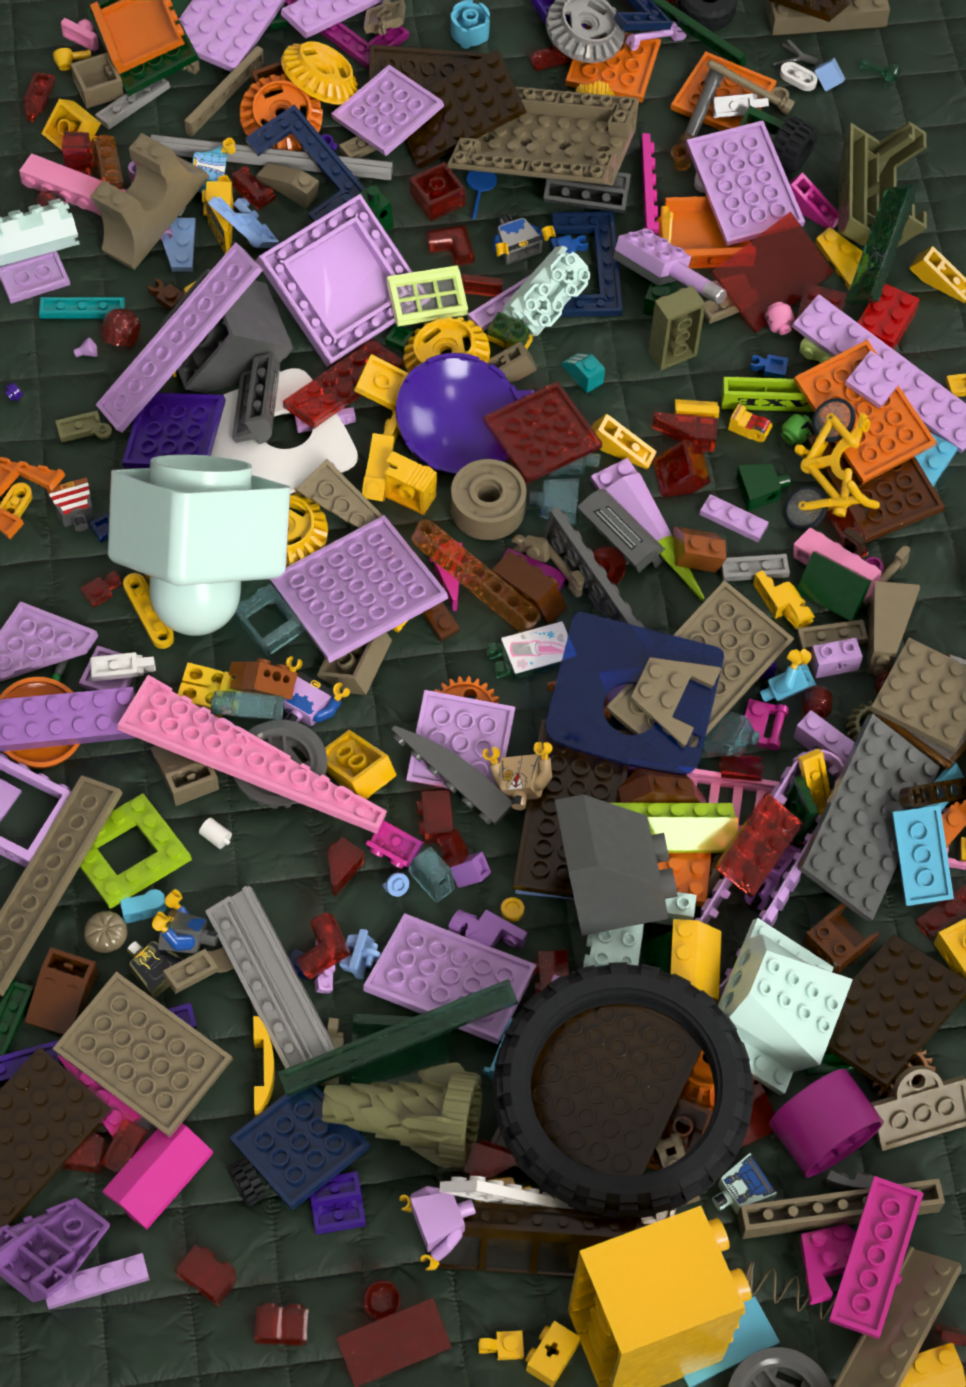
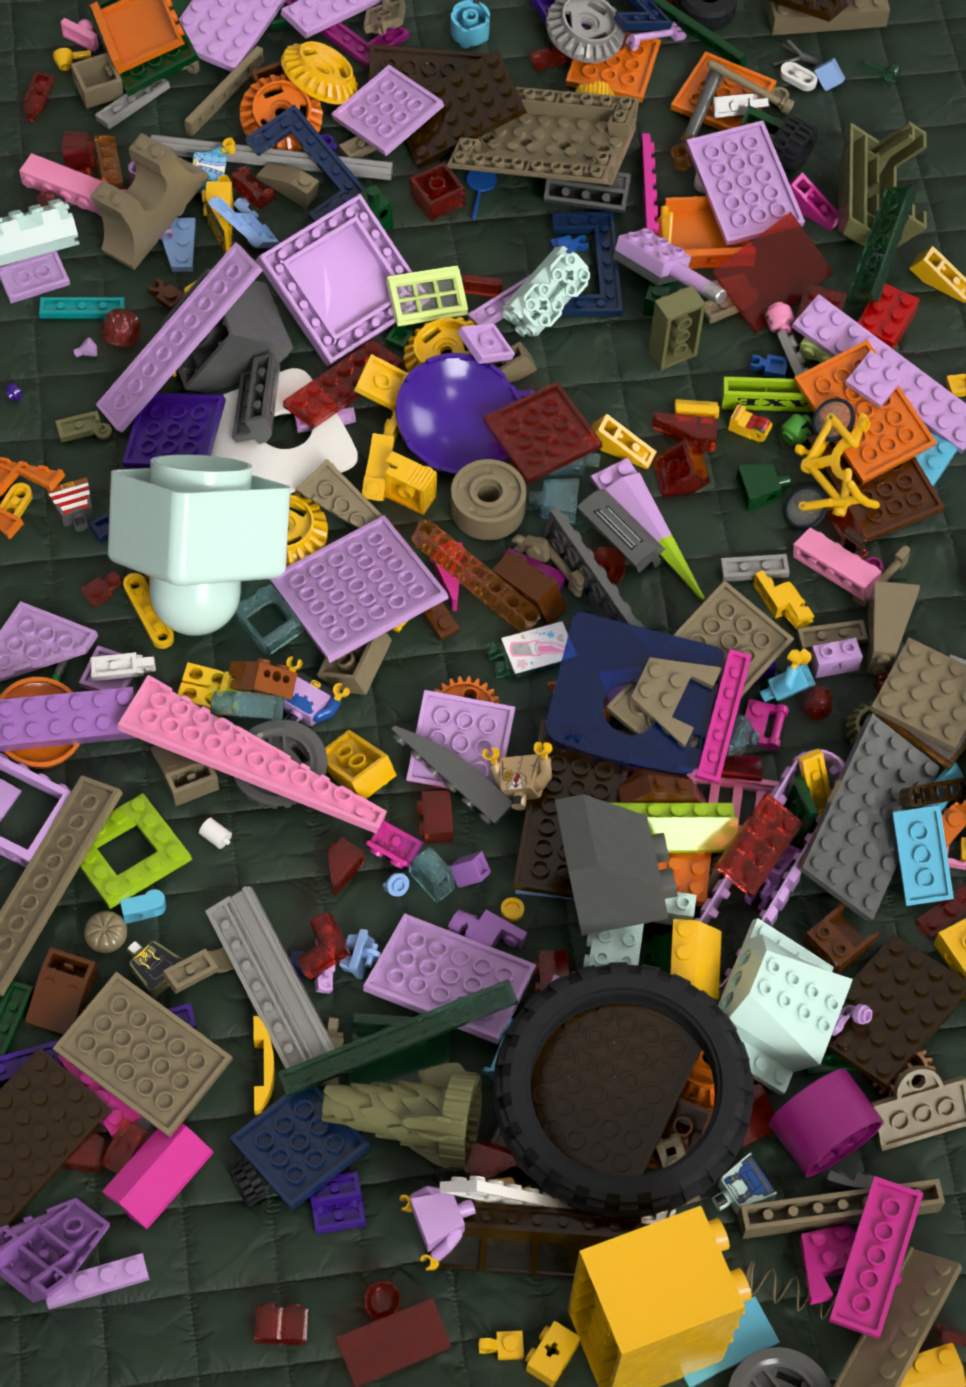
yellow slope [41,99,101,156] -> none
torso [152,889,218,954] -> none
clear red brick [176,1245,237,1306] -> none
clear red brick [426,225,475,266] -> none
clear red panel [436,829,469,870] -> none
clear green hips [487,312,533,349] -> none
torso [492,215,556,265] -> none
teal slope [561,353,605,393] -> none
dark orange slope [673,526,726,573] -> none
lavender plate [700,494,769,542] -> none
lavender arch [793,710,855,763] -> none
dark green tile [796,551,872,621] -> none
yellow wing [815,227,876,290] -> none
none -> lavender plate [458,323,515,364]
none -> dark pink plate [695,649,752,784]
none -> light grey plate [777,329,809,376]
none -> lavender piece [832,1004,873,1036]

